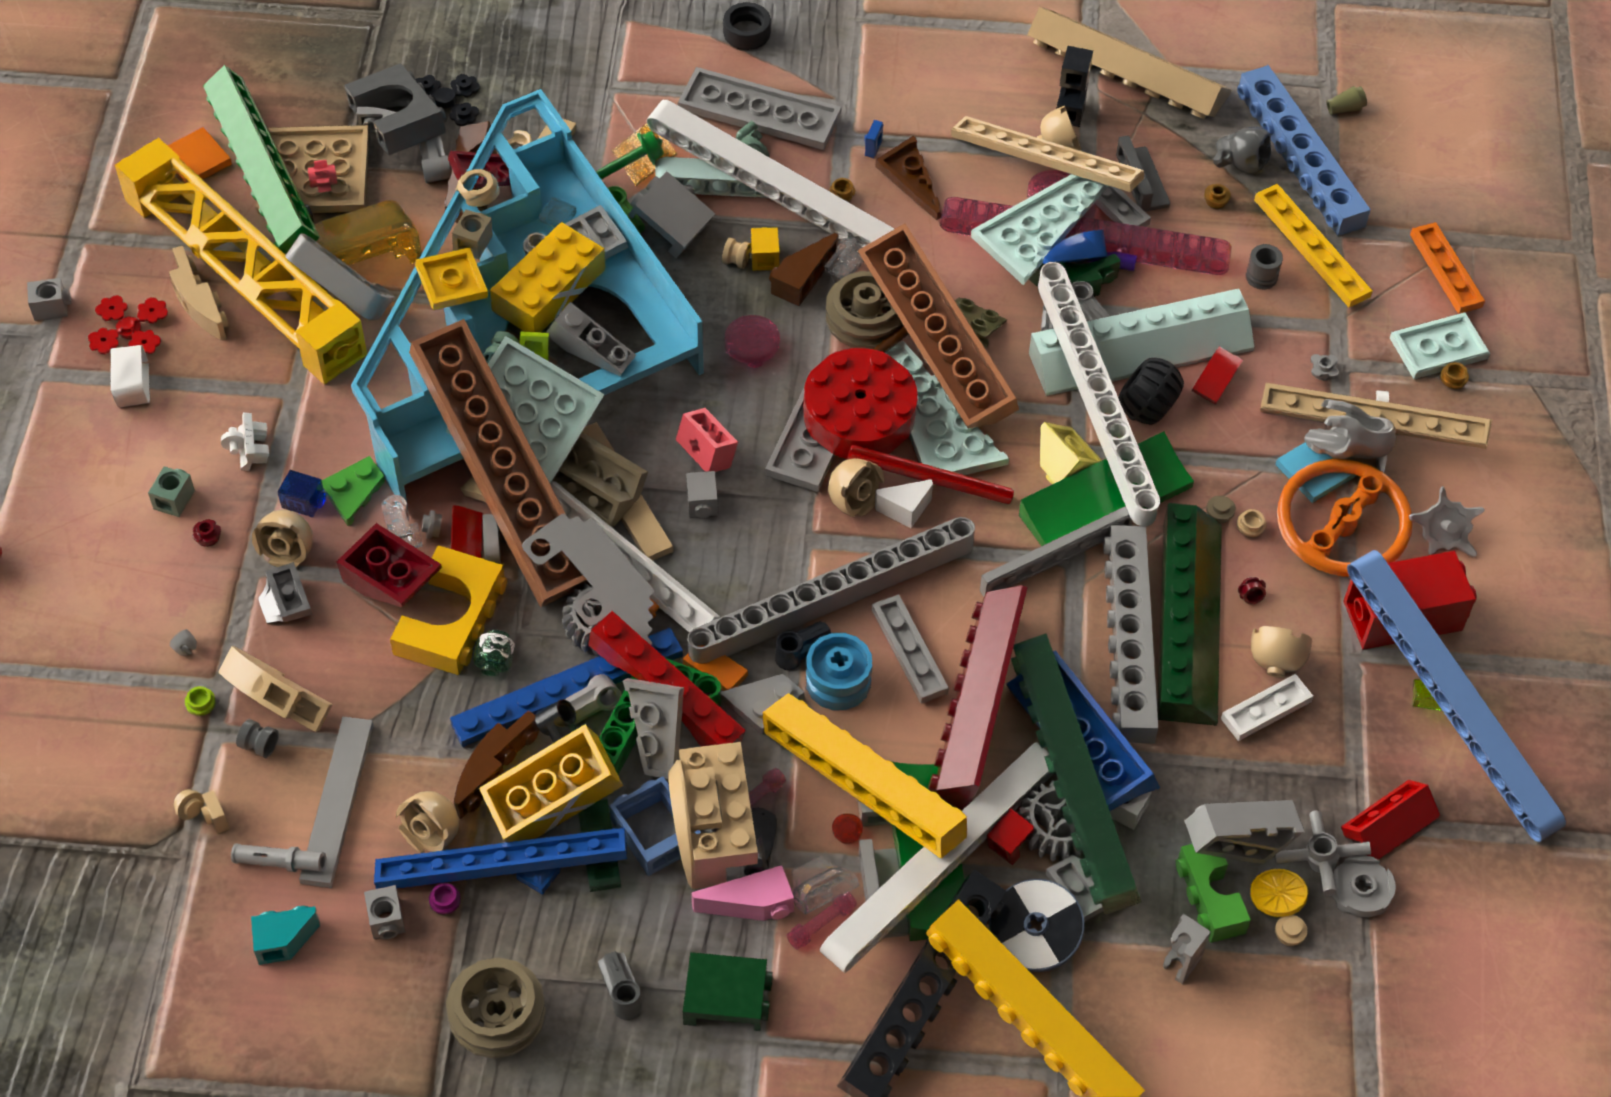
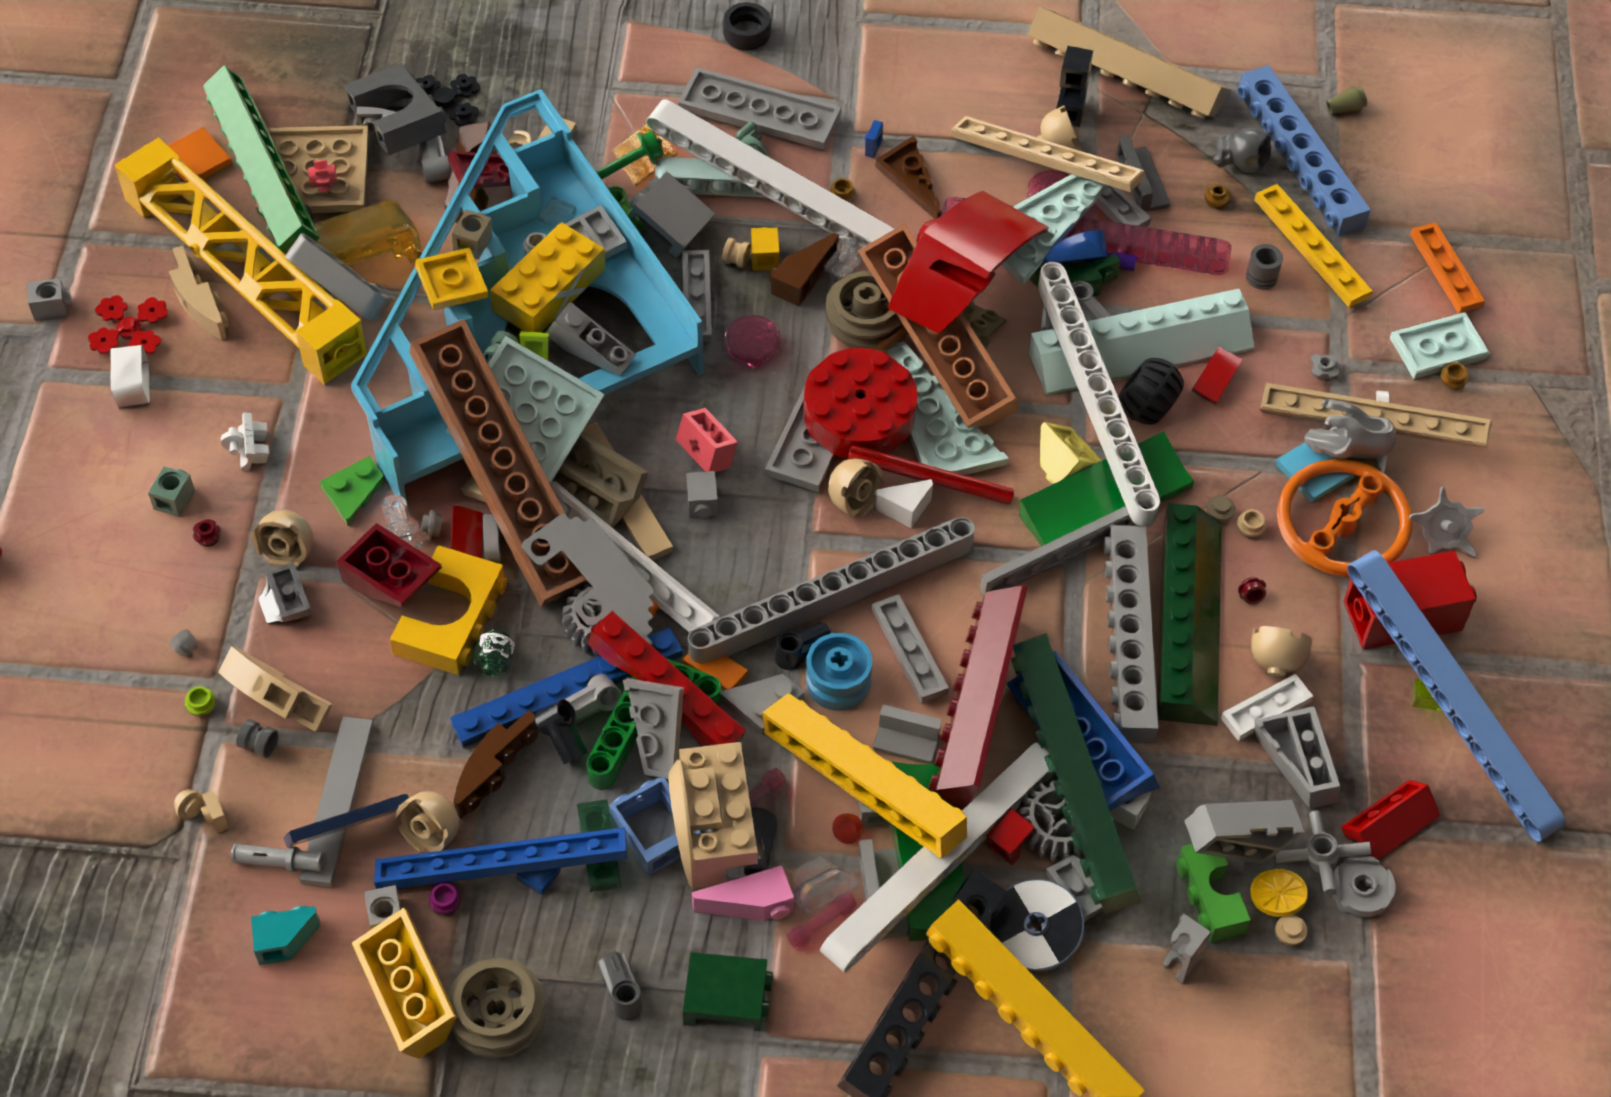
clear blue brick [277,470,326,518] -> none
tan piece [456,169,500,207] -> none
yellow brick [479,724,623,842] -> none
none -> dark blue tile [284,794,409,848]
none -> yellow slope [352,908,457,1059]
none -> light grey plate [682,250,712,342]
none -> light grey panel [873,705,942,764]
none -> red beam [887,191,1049,333]
none -> light grey wedge [1255,706,1340,809]

